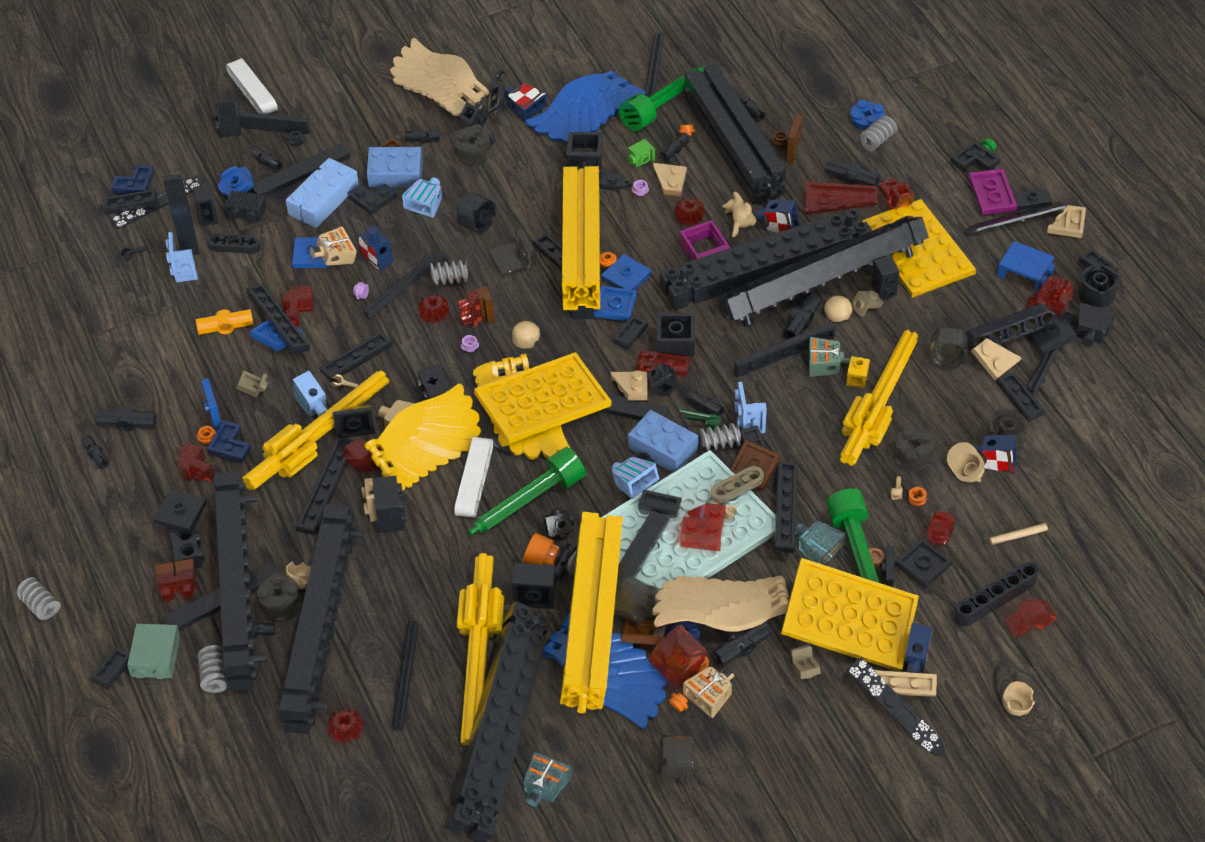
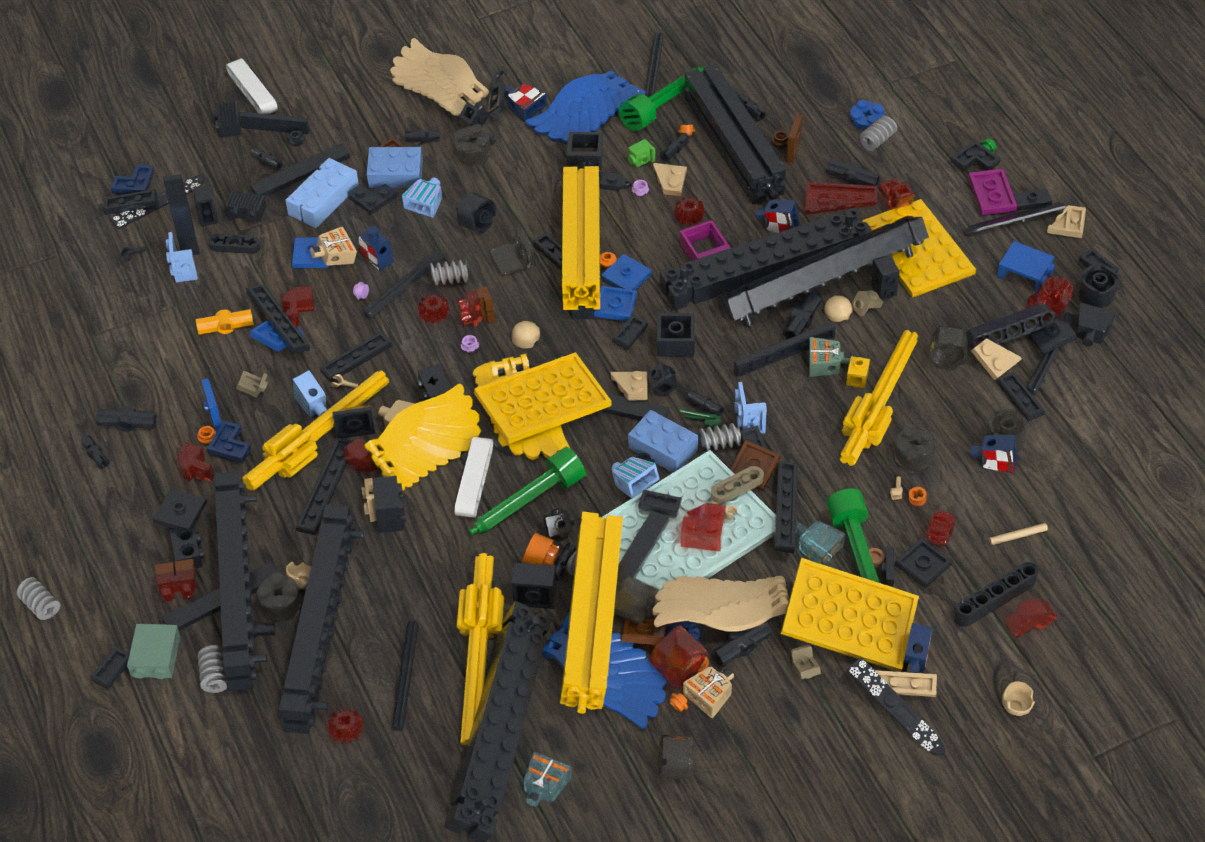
blue plate [218,166,254,197] -> none
clear red plate [636,351,691,377] -> none
tan animal [722,192,756,238] -> none
tan piece [947,442,985,483] -> none

